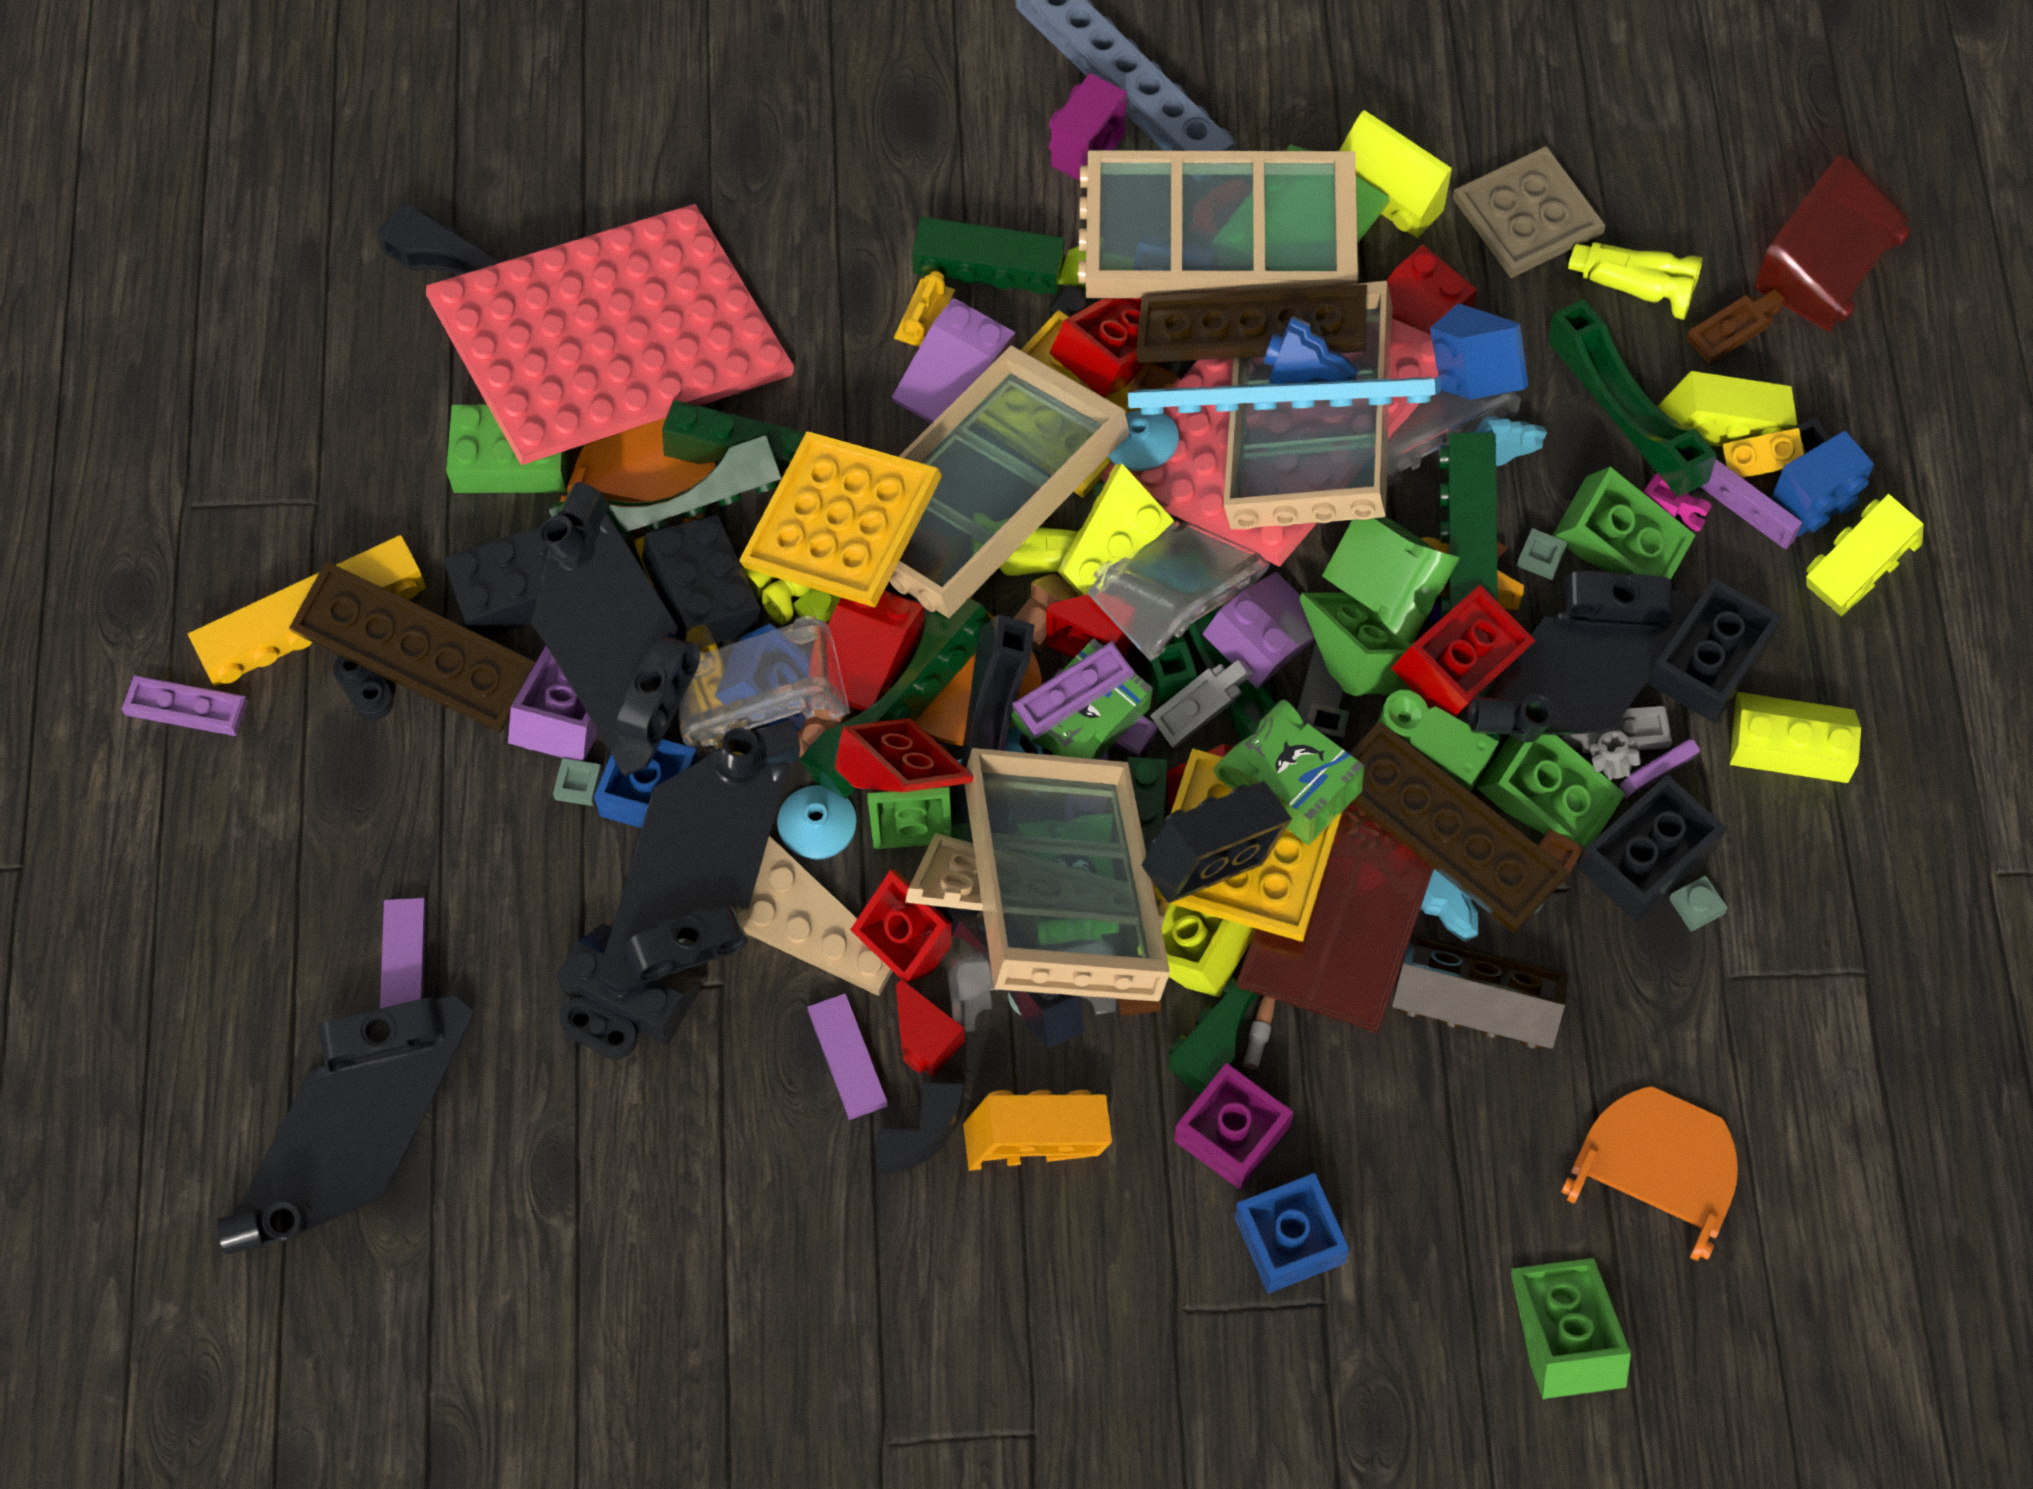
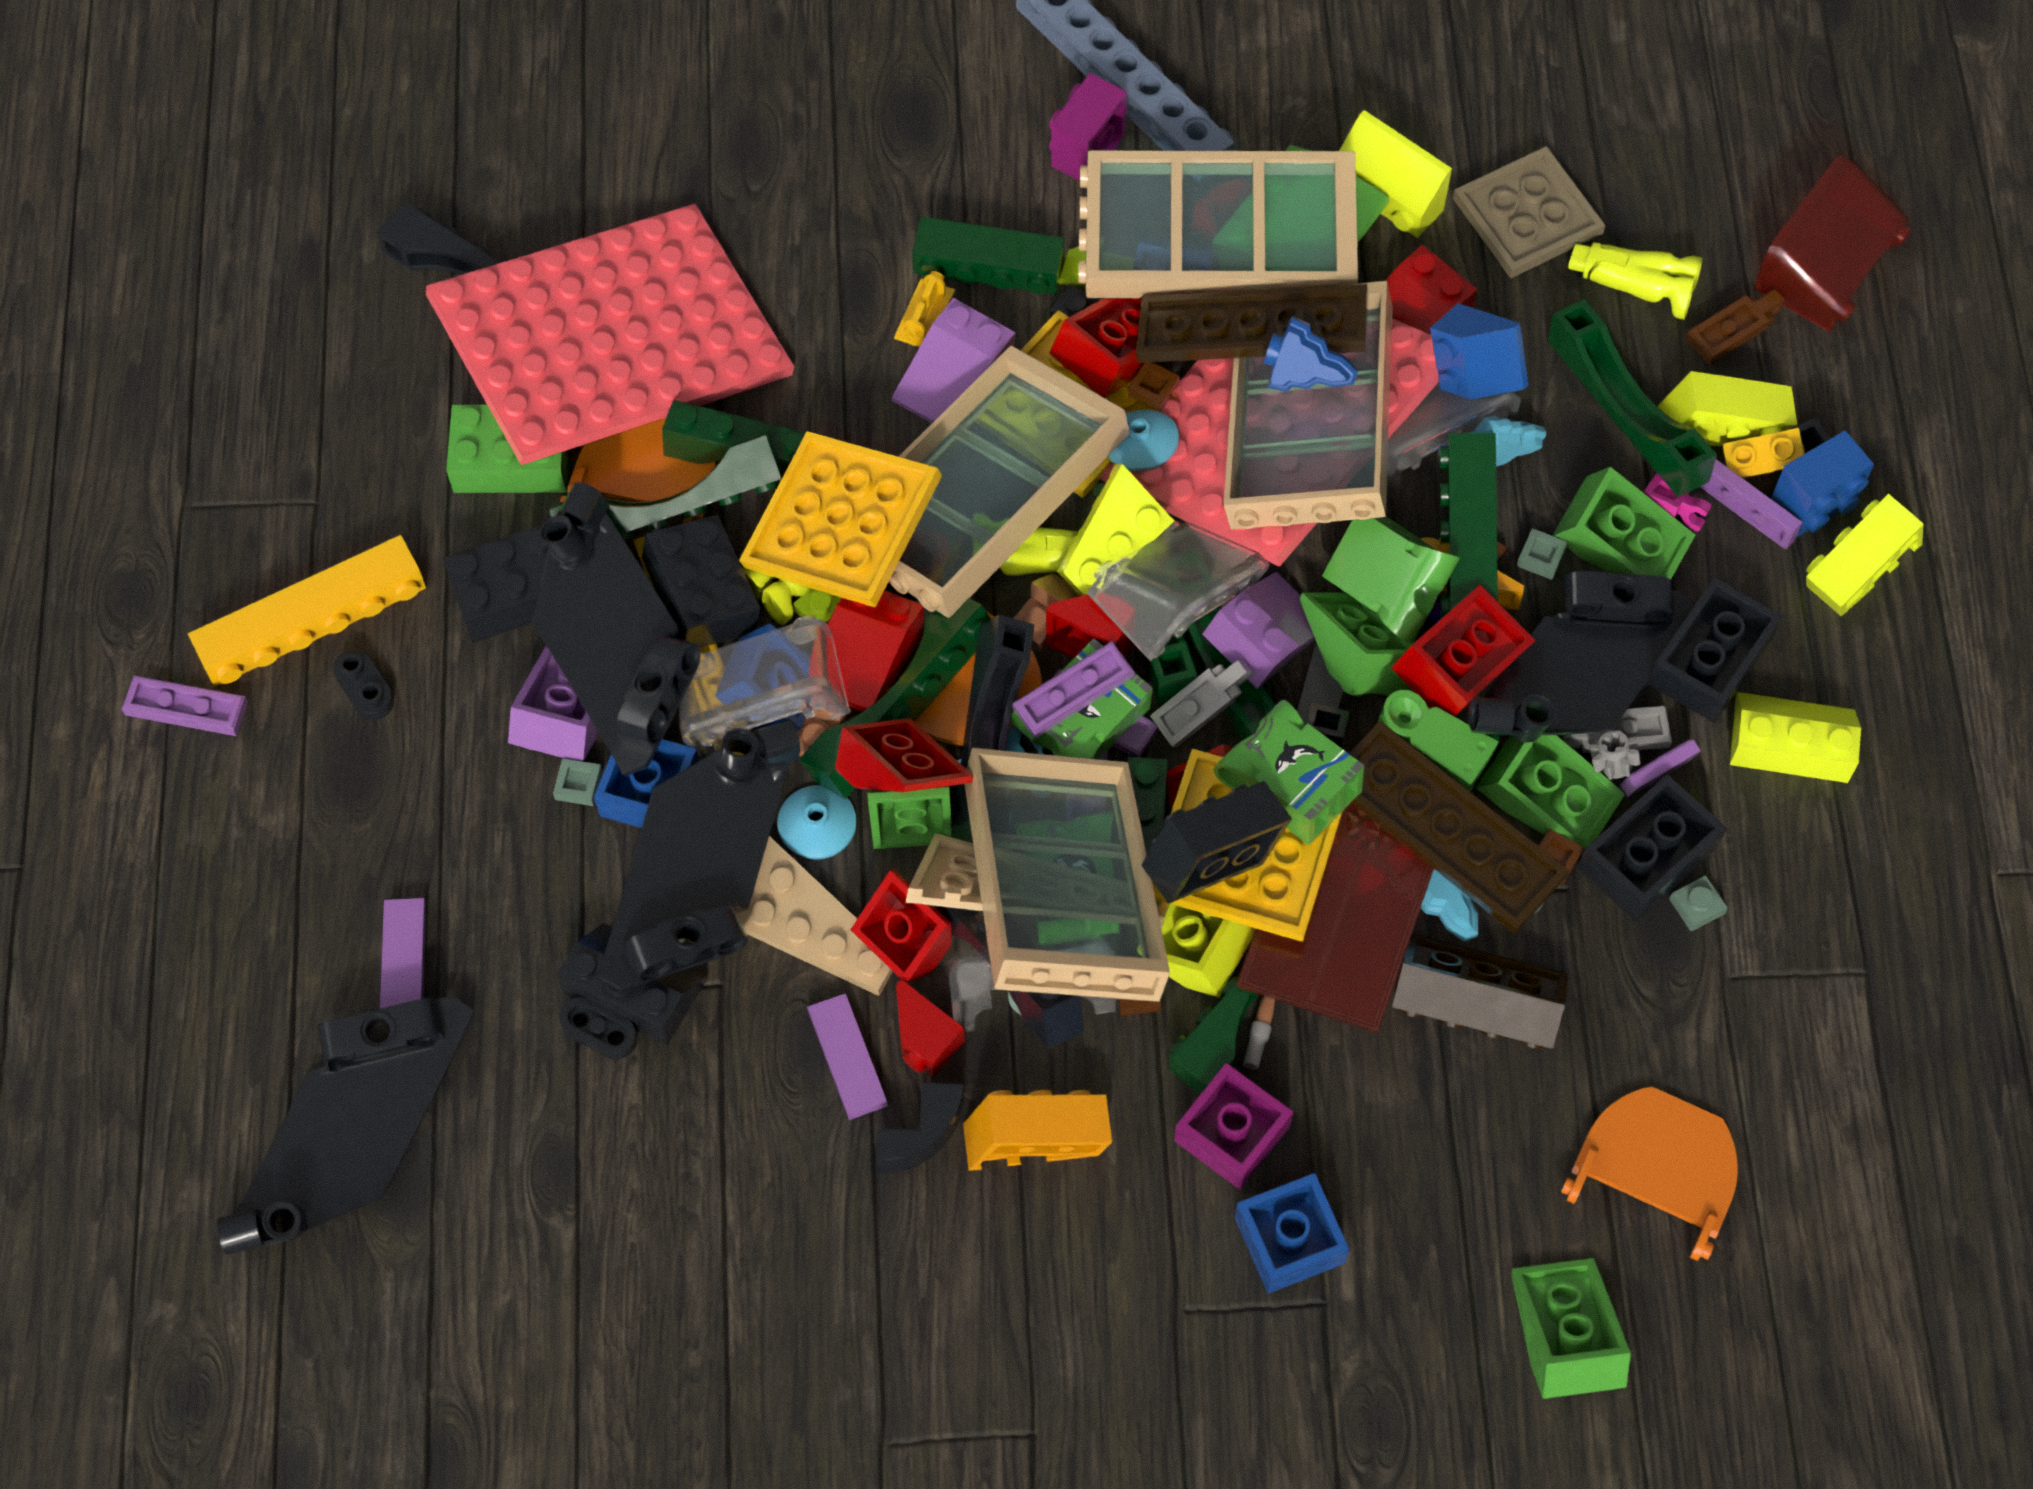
dark brown plate [289,561,536,733] -> none
medium azure plate [1128,376,1441,415] -> none

